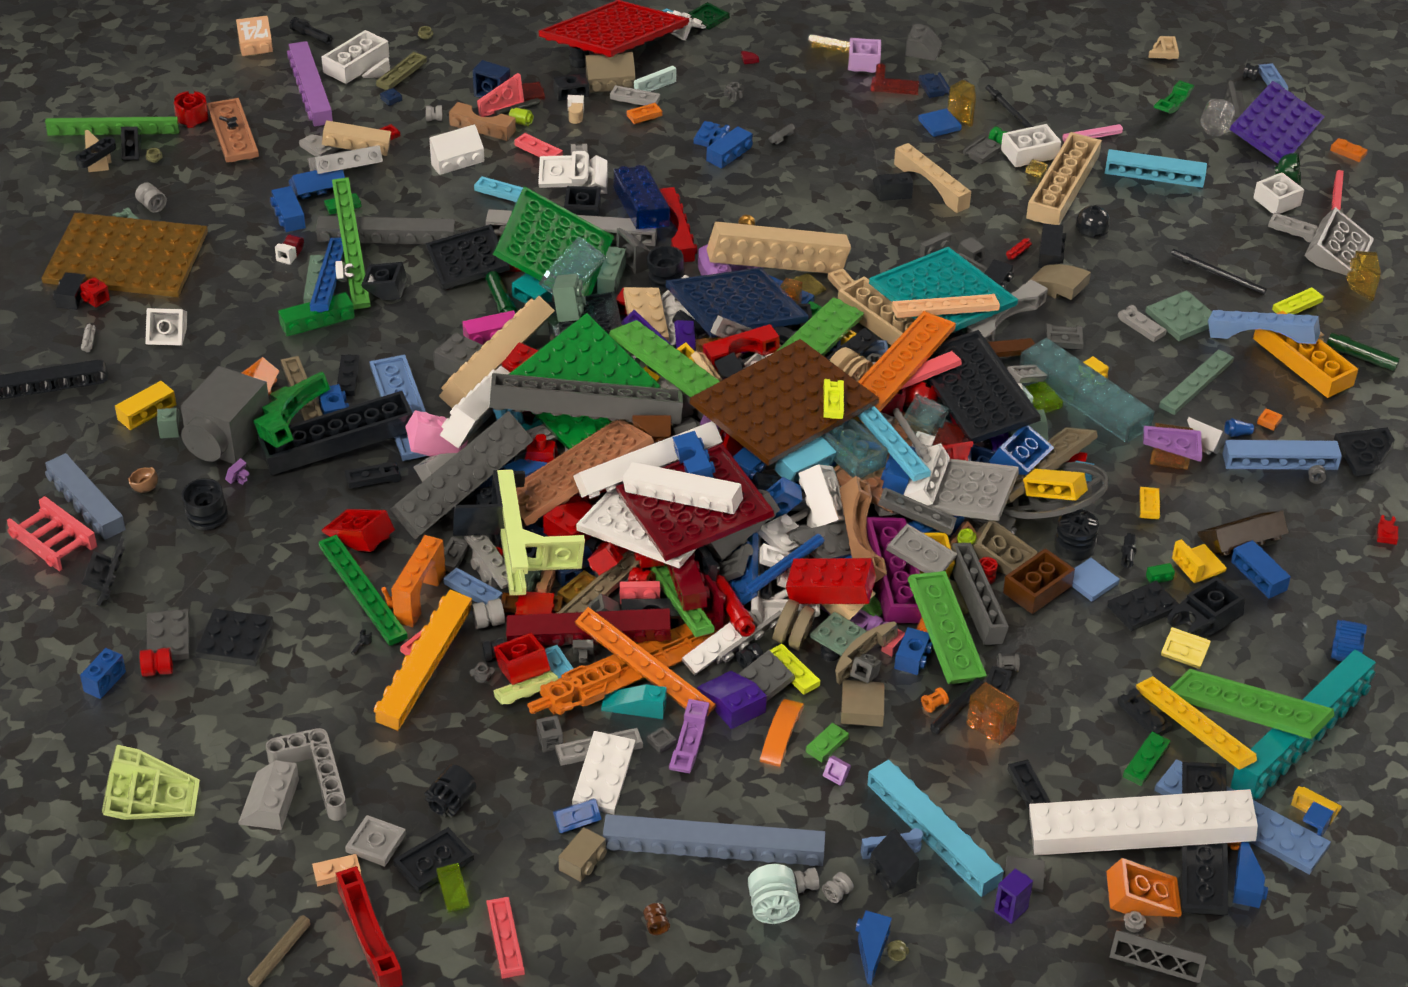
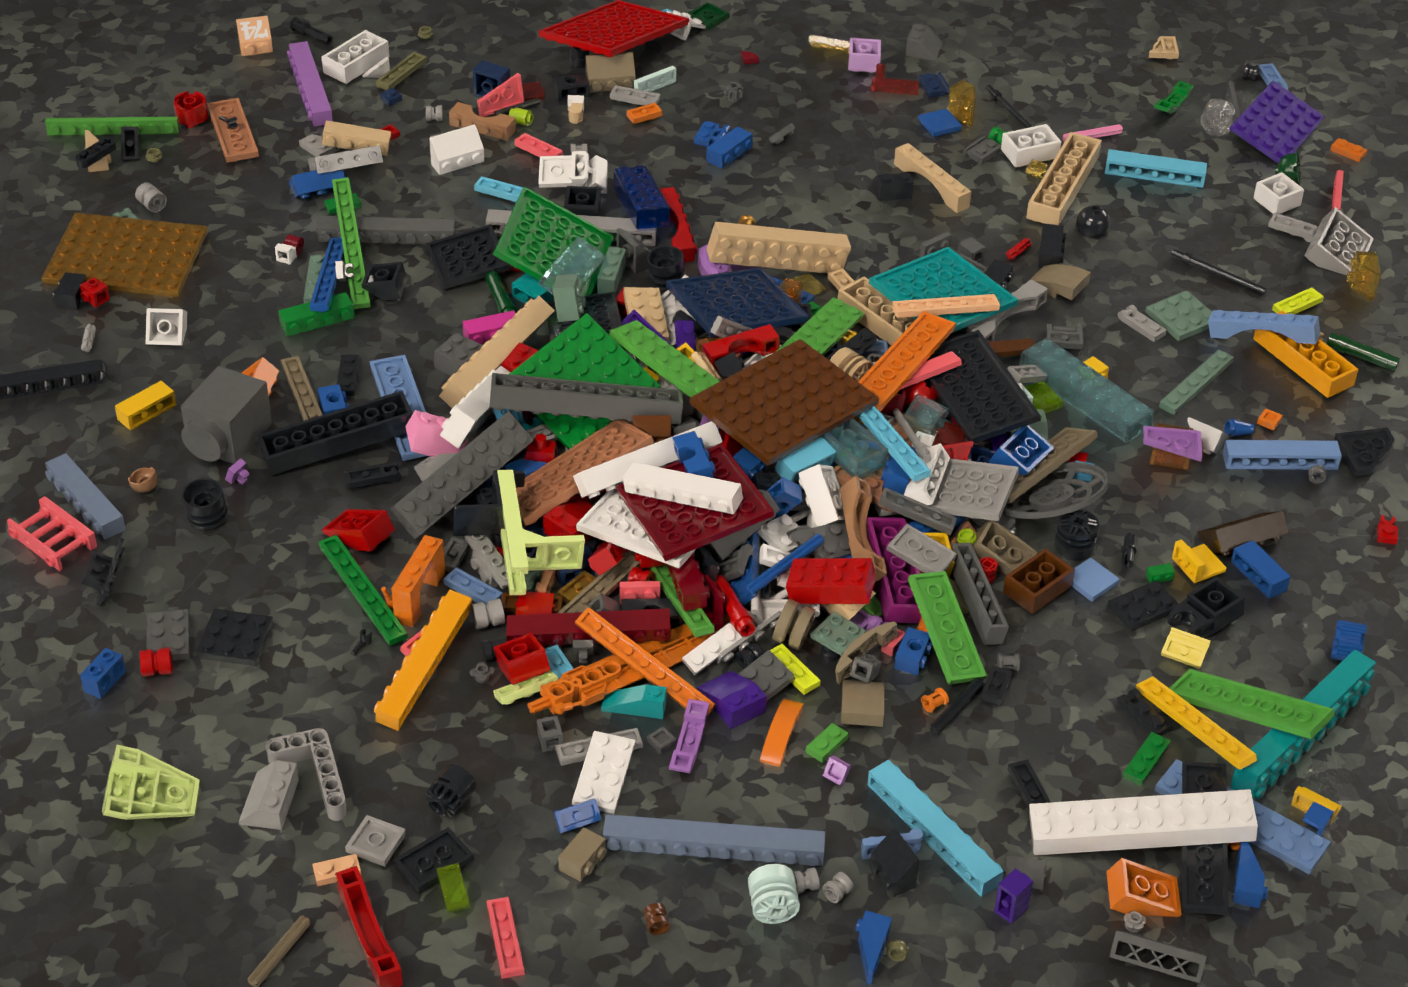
sand green slope [157,408,180,439] -> none
green arch [253,372,330,448] -> none
blue brick [270,186,306,232] -> none
neon yellow plate [823,379,844,419] -> none
clear orange brick [966,682,1020,745] -> none
yellow brick [1023,469,1088,501] -> none
yellow plate [1139,487,1160,520] -> none

